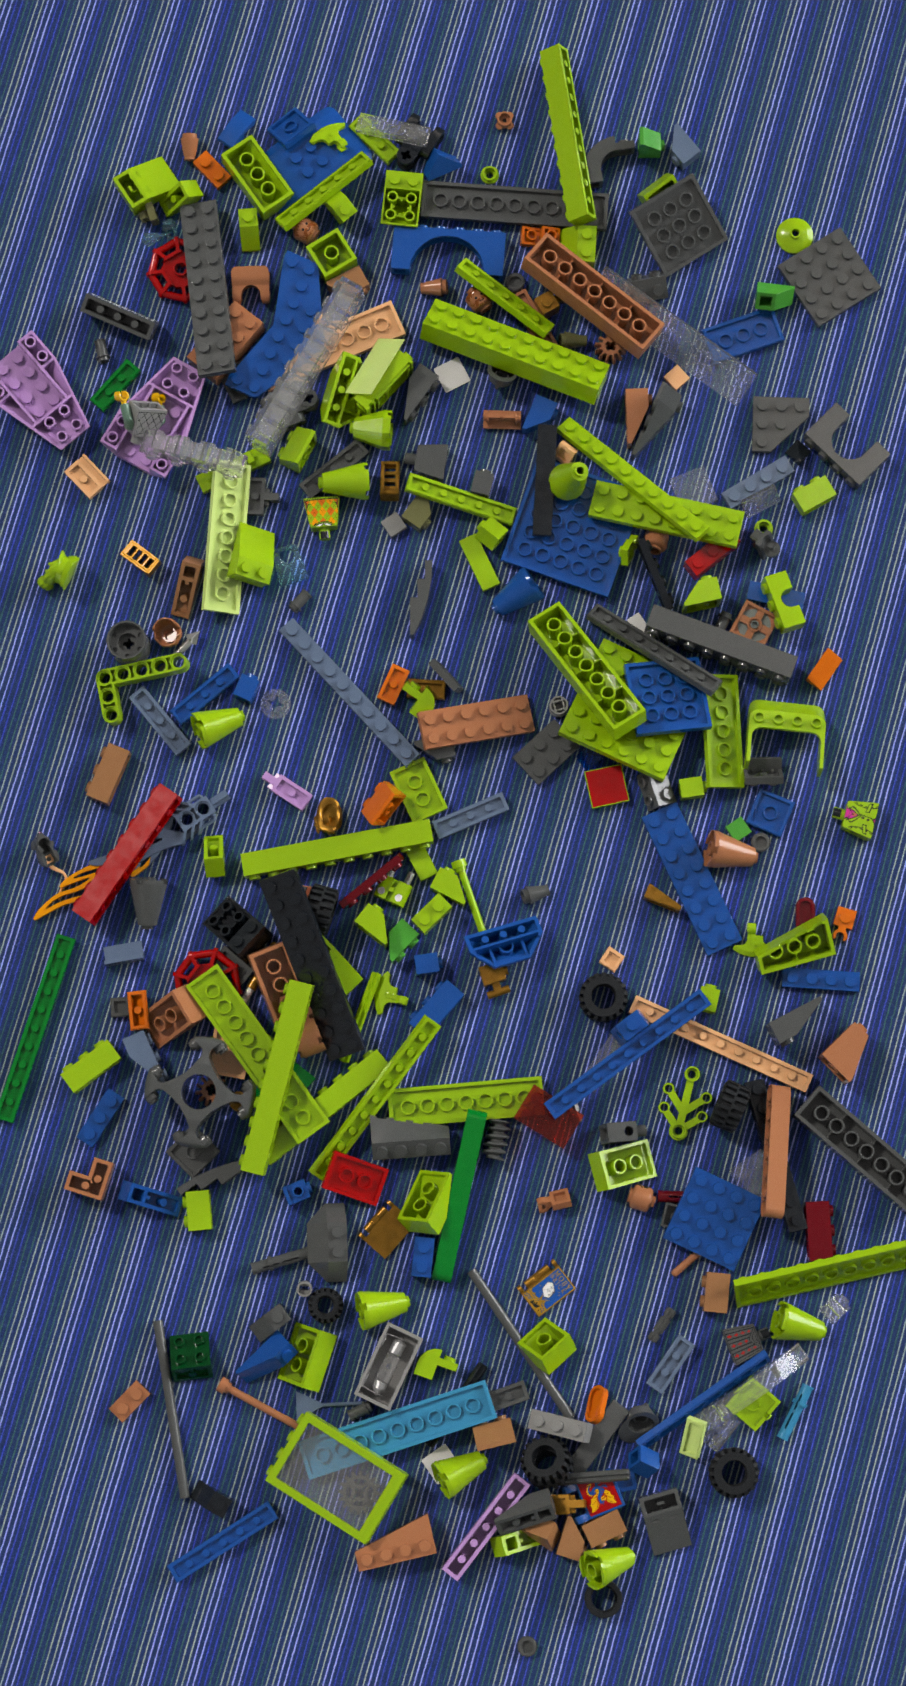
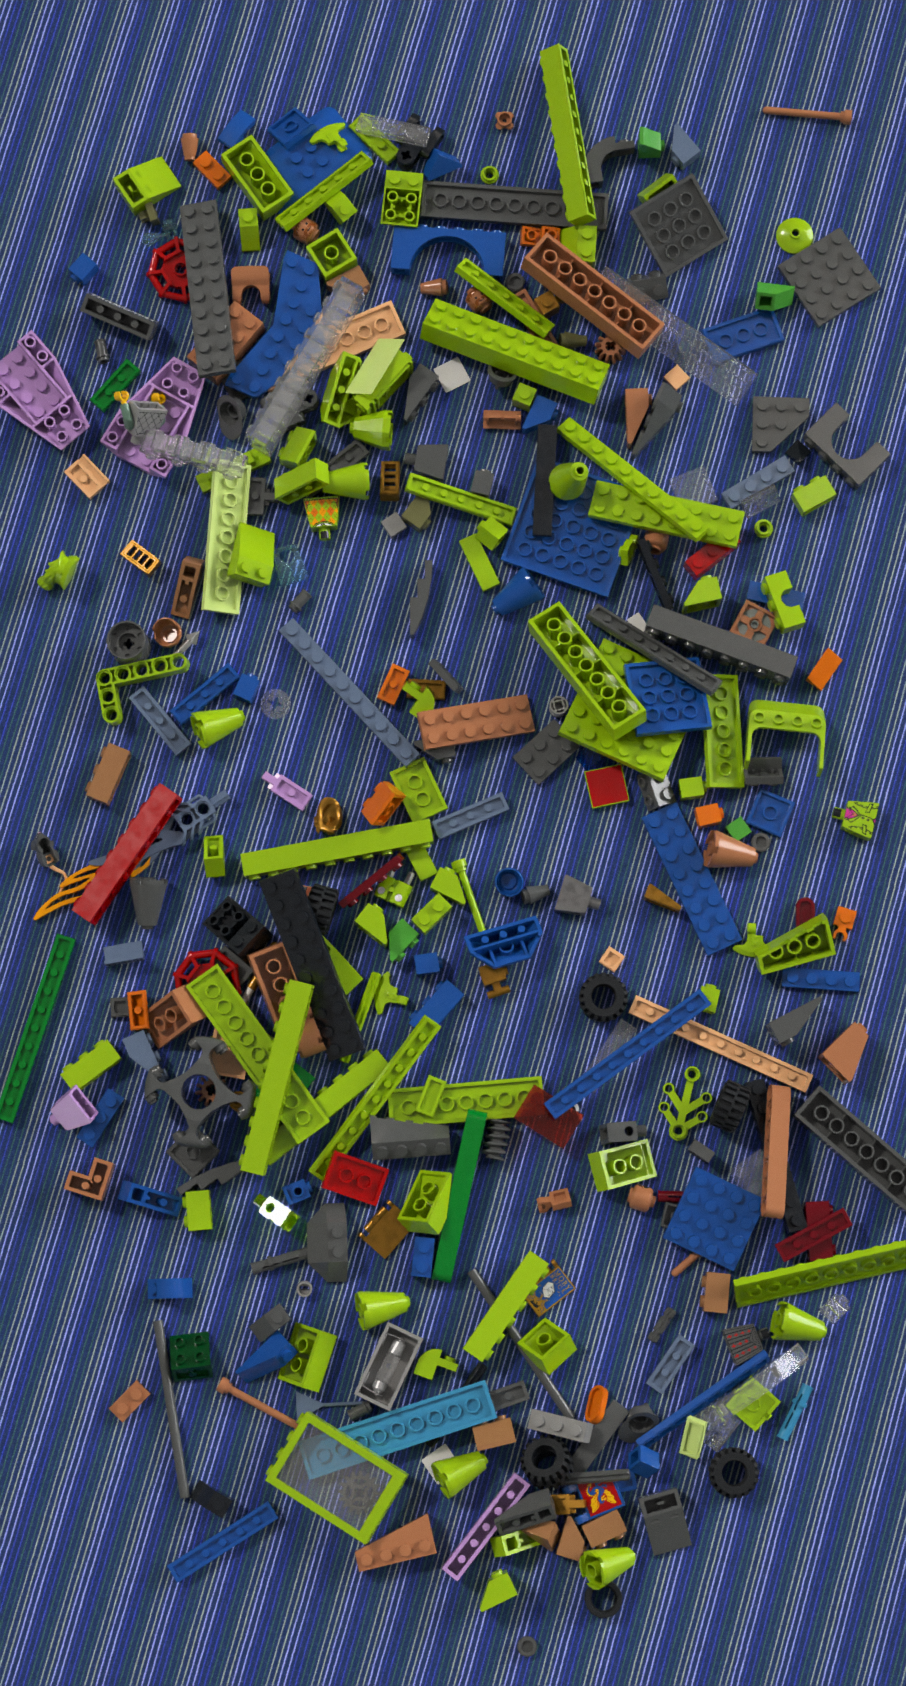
lime slope [159,180,204,217] -> none
black tyre [308,1288,344,1323] -> none
light nougat plate [555,440,578,464] -> none
blue torso [610,1009,651,1046] -> none
dark grey pin [715,611,732,630] -> none
dark grey hips [750,529,780,560] -> none
none -> lavender torso [50,1085,99,1130]
none -> blue brick [68,253,99,286]
none -> blue brick [148,1278,193,1299]
none -> dark grey piece [217,395,246,440]
none -> torso [253,1194,300,1232]
none -> lime brick [274,458,329,505]
none -> lime tile [415,1075,447,1118]
none -> lime brick [462,1251,549,1362]
none -> lime slope [479,1568,518,1612]
none -> blue hair [495,867,524,897]
none -> lime brick [512,382,537,412]
none -> flat silver torso [554,874,601,916]
none -> dark grey piece [687,1139,715,1164]
none -> orange brick [694,803,724,829]
none -> nougat piece [763,106,852,125]
none -> dark red plate [774,1207,853,1262]

